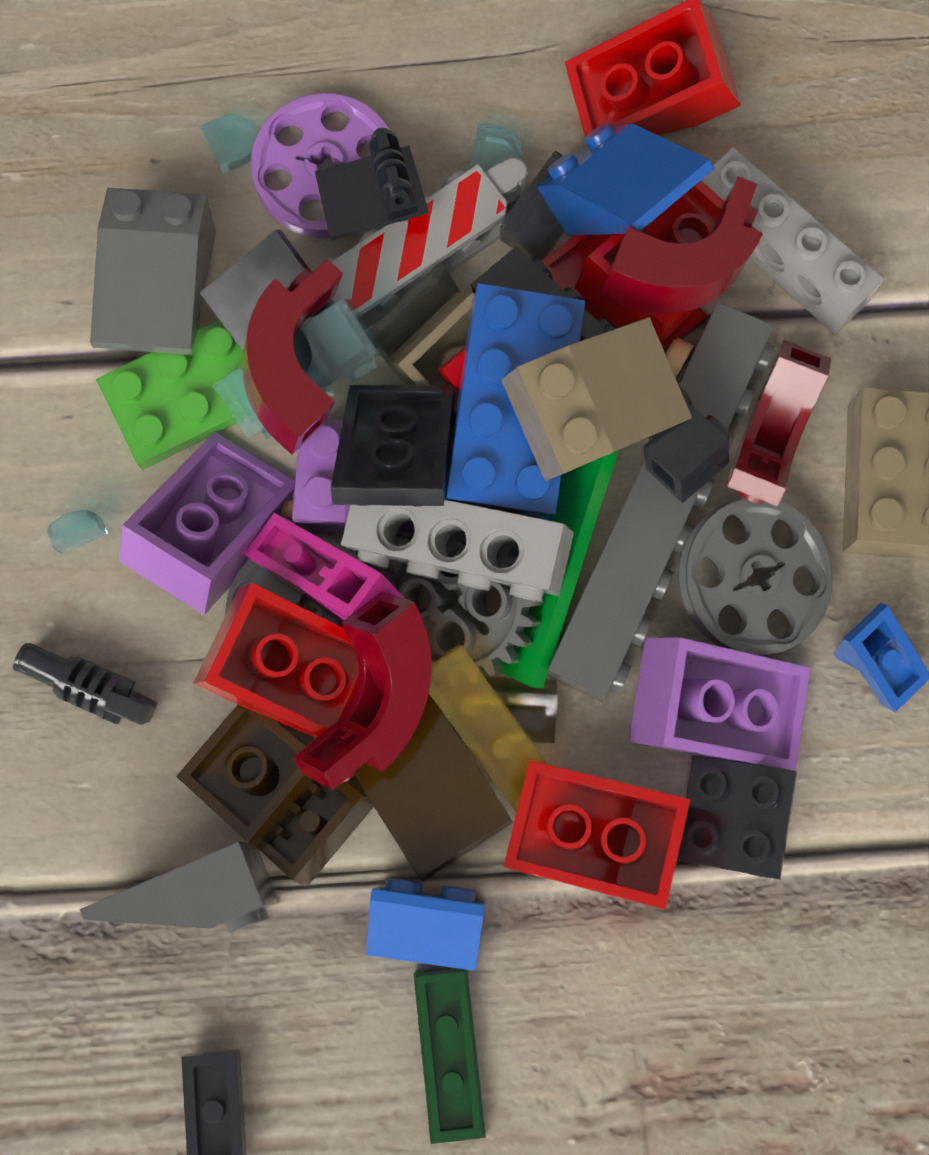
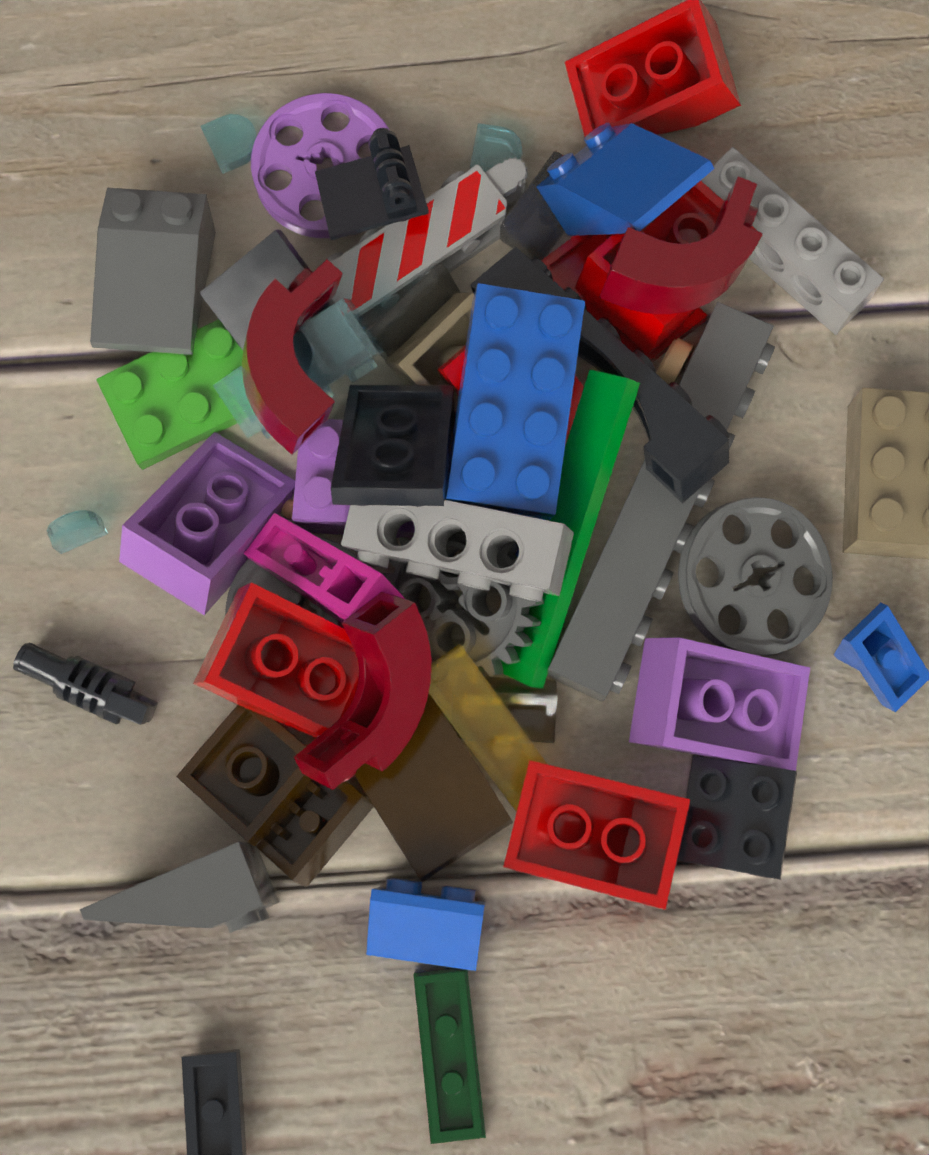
dark tan slope [501,317,692,482] -> none
dark red arch [726,340,832,507] -> none

